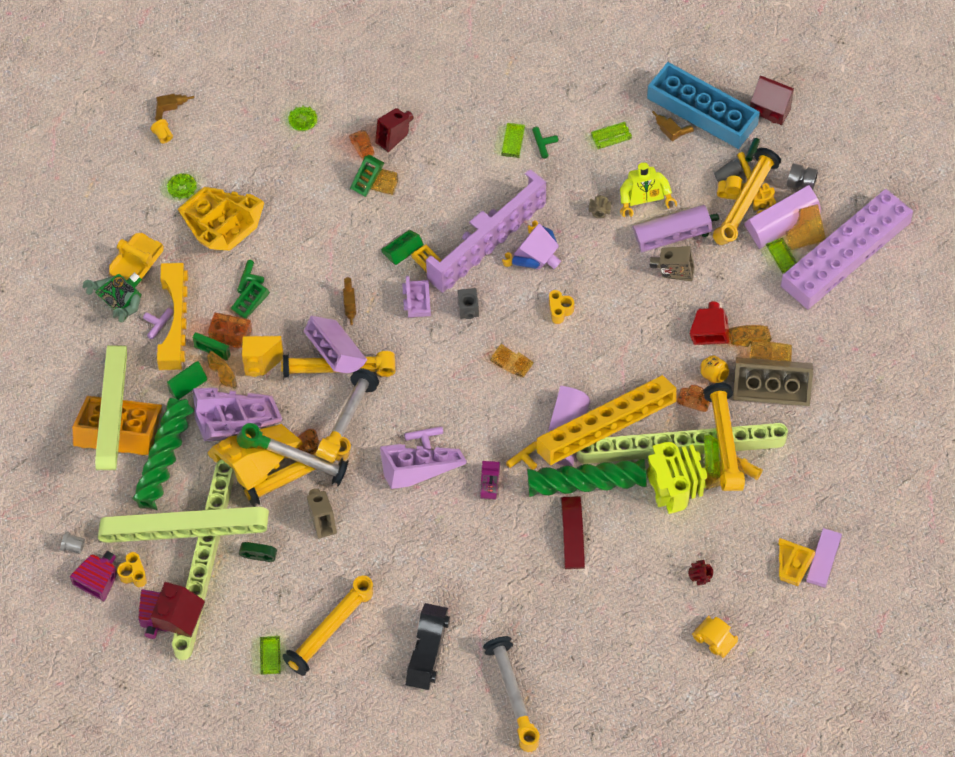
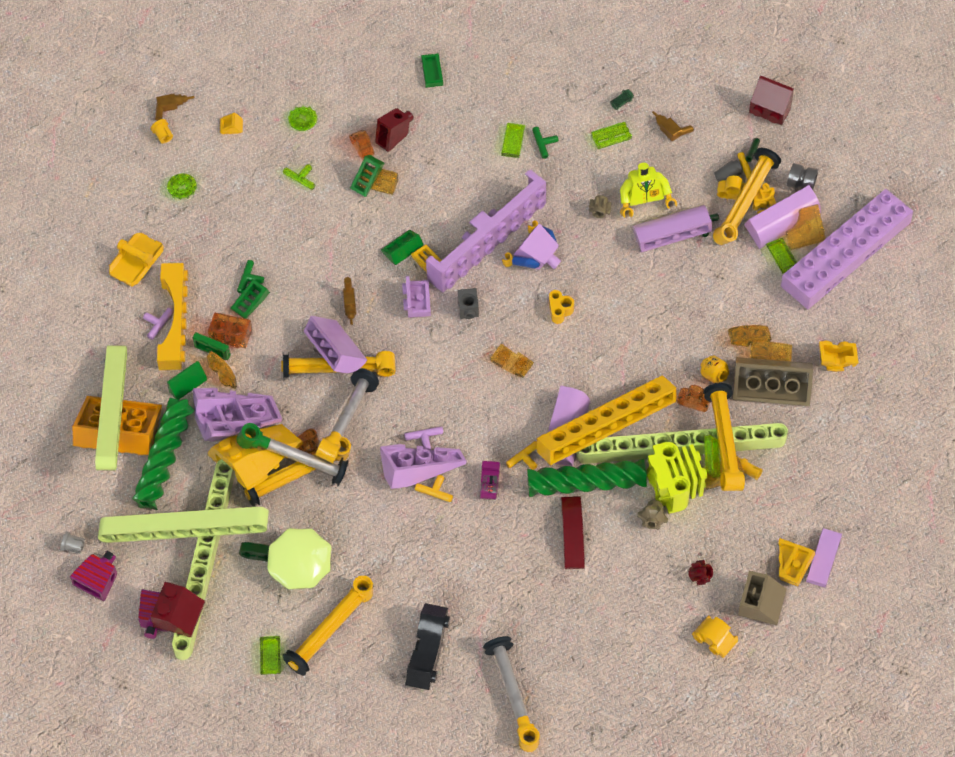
torso [82,272,142,323] -> none
yellow piece [117,552,147,587] -> none
yellow wedge [178,187,264,251] -> none
yellow slope [242,336,284,377] -> none
dark tan torso [307,488,337,539] -> none
dark azure brick [647,62,760,149] -> none
dark tan torso [650,246,695,281] -> none
red torso [690,301,729,345] -> none
none -> yellow slope [220,112,243,134]
none -> yellowish green piece [267,528,332,589]
none -> clear neon green piece [283,164,315,190]
none -> yellow piece [415,475,453,502]
none -> green tile [421,53,444,88]
none -> clear green pin [610,89,634,110]
none -> dark tan rock [637,500,668,530]
none -> dark tan slope [738,570,787,626]
none -> yellow cylinder [819,340,859,372]

